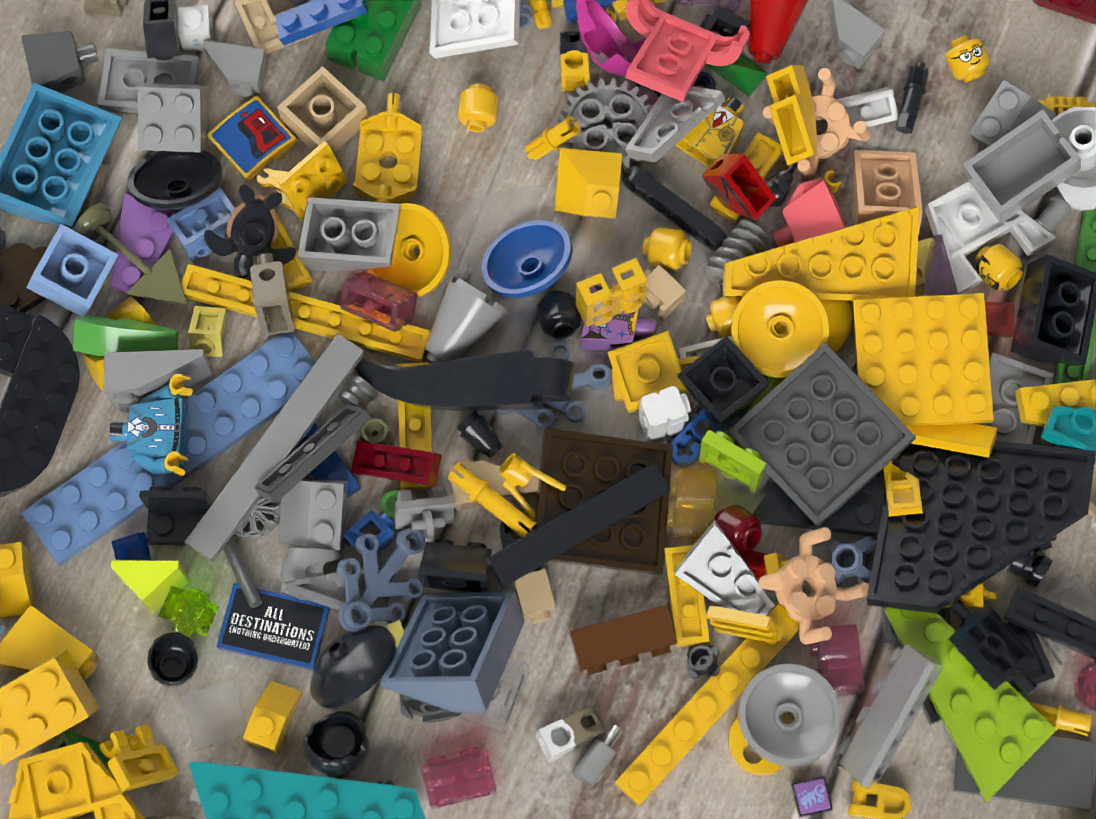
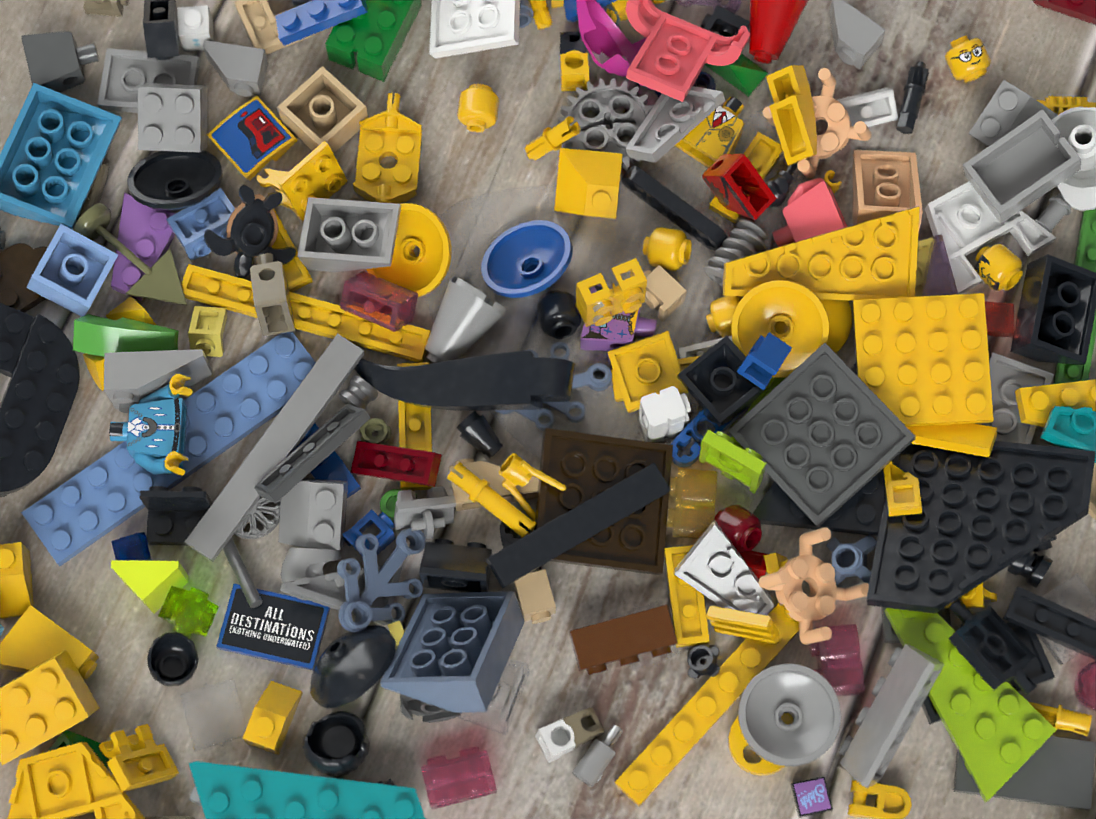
none -> blue window [736,332,792,390]

